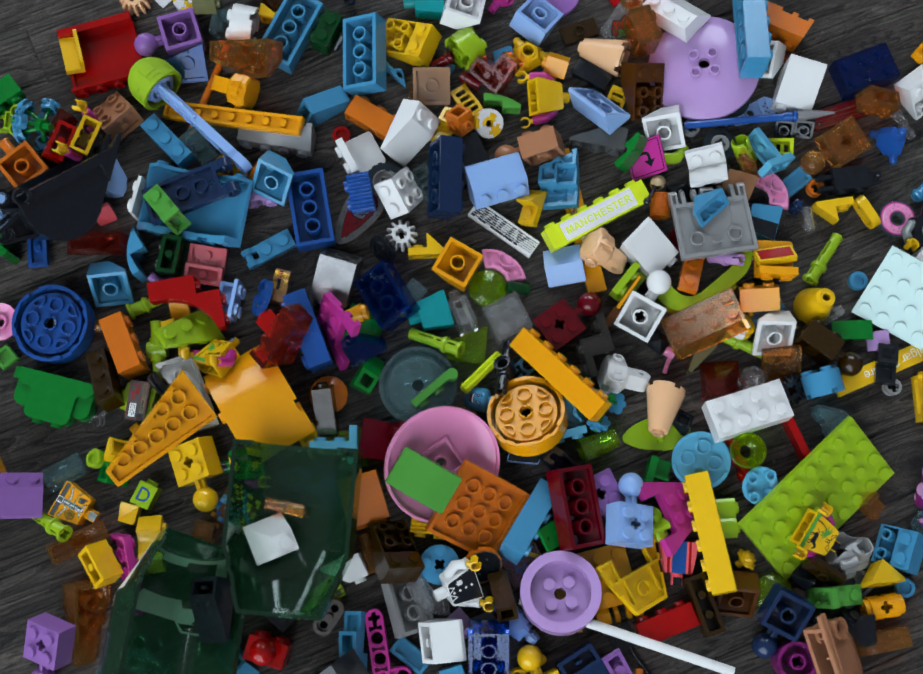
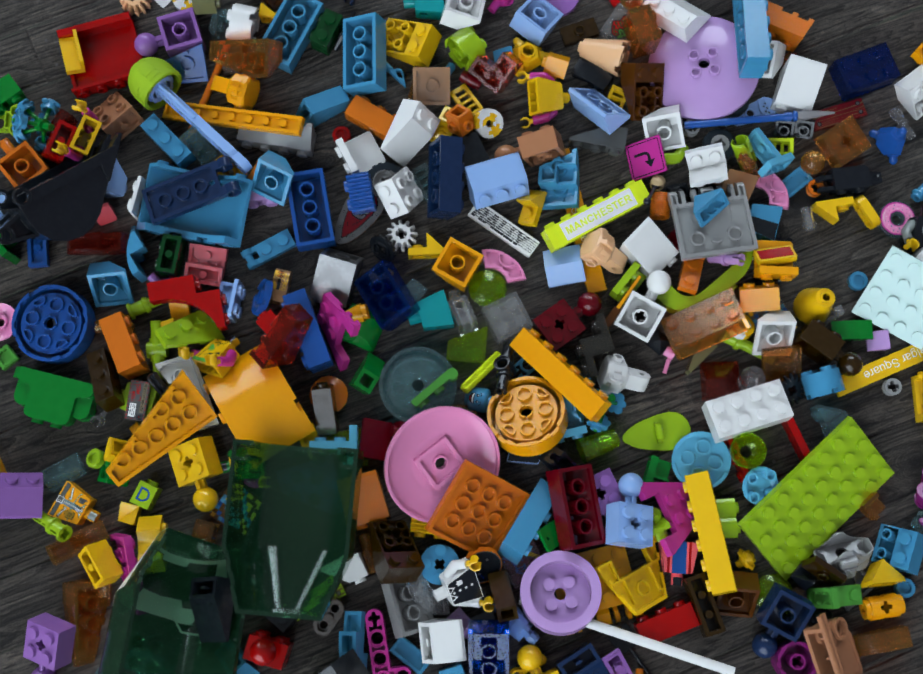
bright green bracket [143,184,192,236] -> none
white slope [242,512,299,566] -> none
clear orange axle [264,497,306,517] -> none
clear blue slope [341,333,388,367] -> none
bright green slope [385,446,462,514] -> none
lime pin [408,328,465,358] -> none
dark red pin [431,51,455,67] -> none
bright green slope [483,93,521,114] -> none
dark green pin [505,280,531,295] -> none
green slope [614,132,648,173] -> none
light nougat cone [646,380,686,437] -> none
black slope [672,409,694,436] -> none
dark blue piece [788,199,804,215] -> none
torso [789,502,840,560] -> none
lime pin [802,232,844,286] -> none
black slope [837,609,877,648] -> none
clear orange brick [855,85,902,119] -> none
black slope [874,343,899,386] -> none

